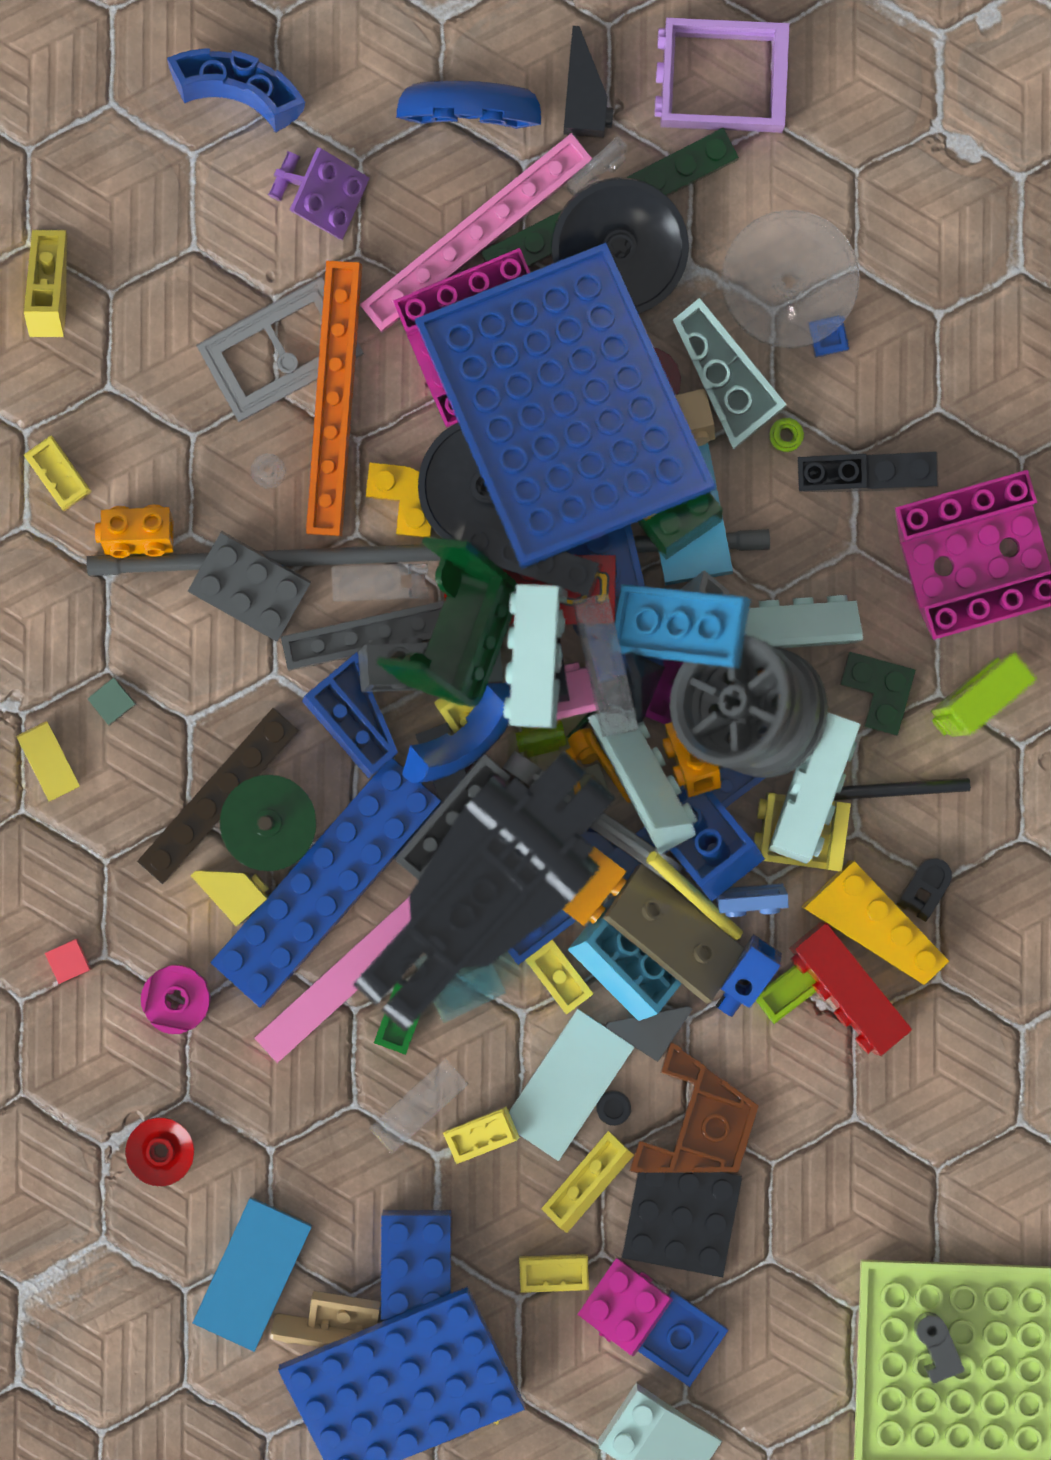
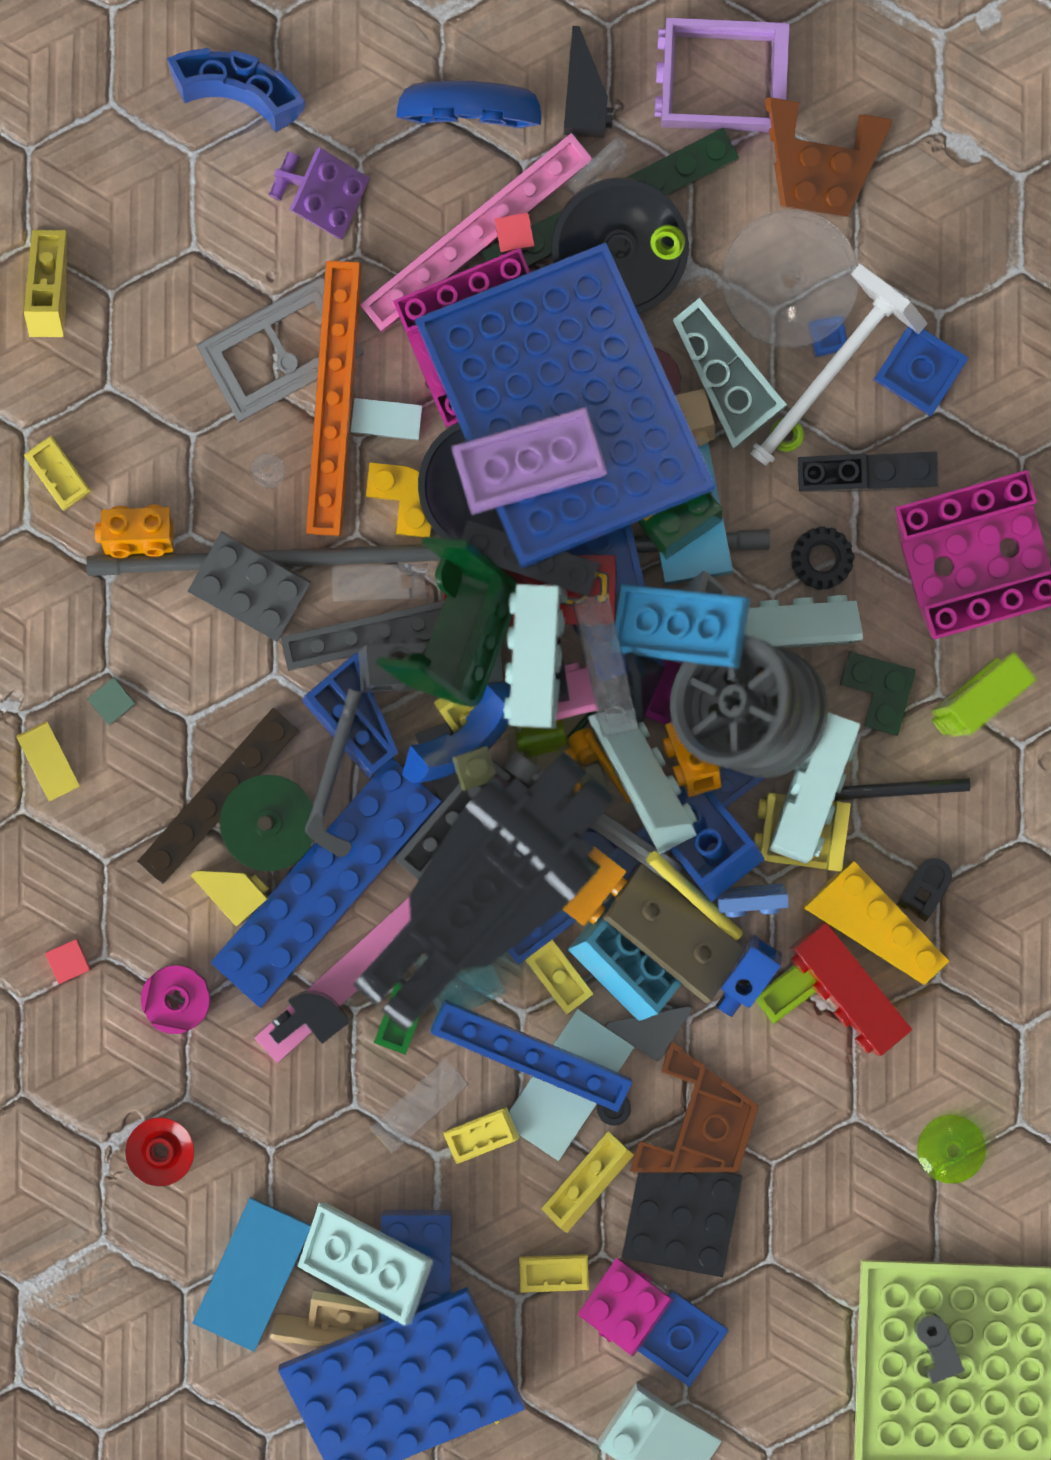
none -> black brick [269,991,350,1044]
none -> light aqua tile [297,1202,433,1325]
none -> dark grey piece [305,688,362,857]
none -> light aqua tile [351,398,423,441]
none -> blue plate [430,999,632,1112]
none -> lavender tile [452,407,607,514]
none -> olive plate [452,746,496,791]
none -> coral tile [494,212,534,254]
none -> lime plate [651,225,685,260]
none -> white tile [750,264,928,466]
none -> dark orange wing [765,97,892,217]
none -> black tyre [791,526,855,590]
none -> blue plate [873,326,969,417]
none -> clear neon green dish [917,1115,986,1184]

